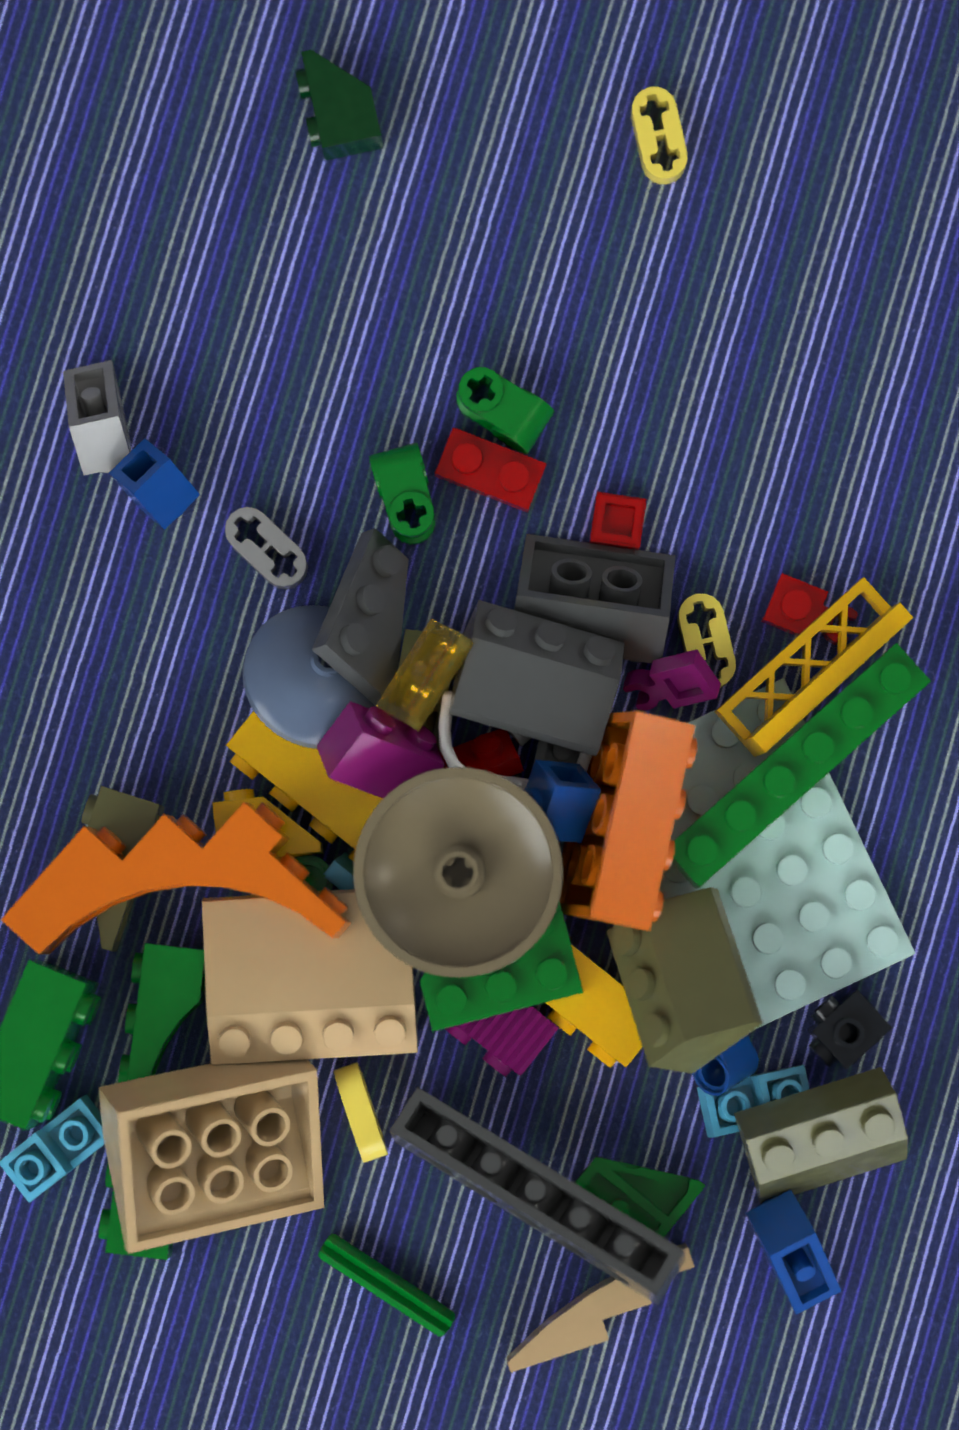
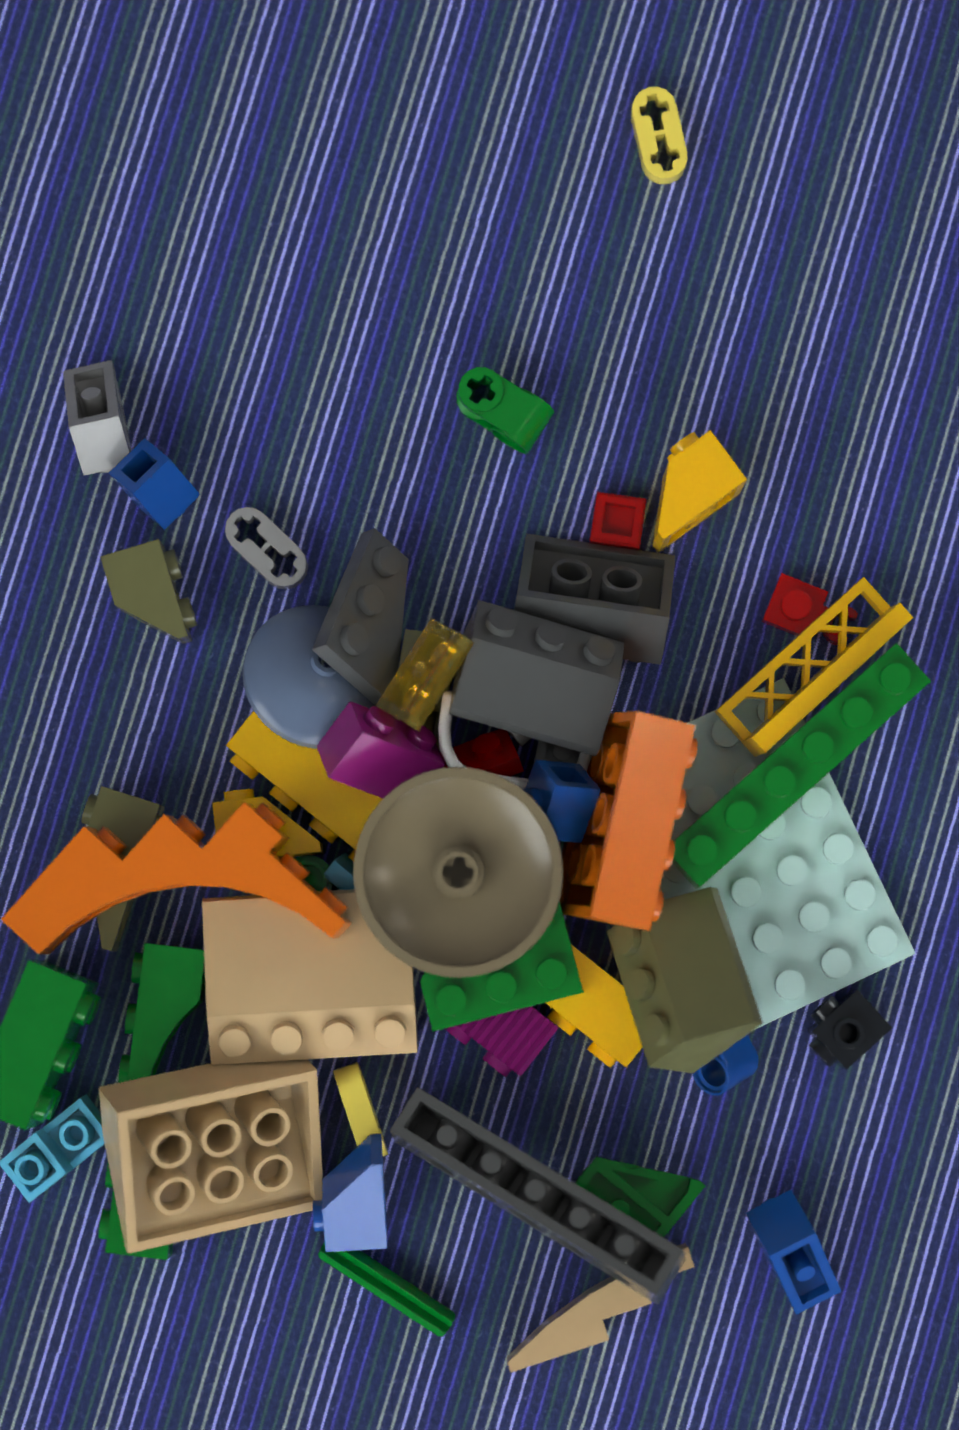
dark green slope [295,50,383,161] -> none
green piece [368,442,435,545] -> none
red plate [435,427,547,513] -> none
magenta plate [623,649,721,710] -> none
light yellow beam [677,593,736,688] -> none
medium azure slope [697,1065,810,1138] -> none
olive slope [734,1067,908,1204] -> none
none -> olive slope [100,539,197,644]
none -> slope [313,1134,388,1252]
none -> yellow slope [652,430,747,553]

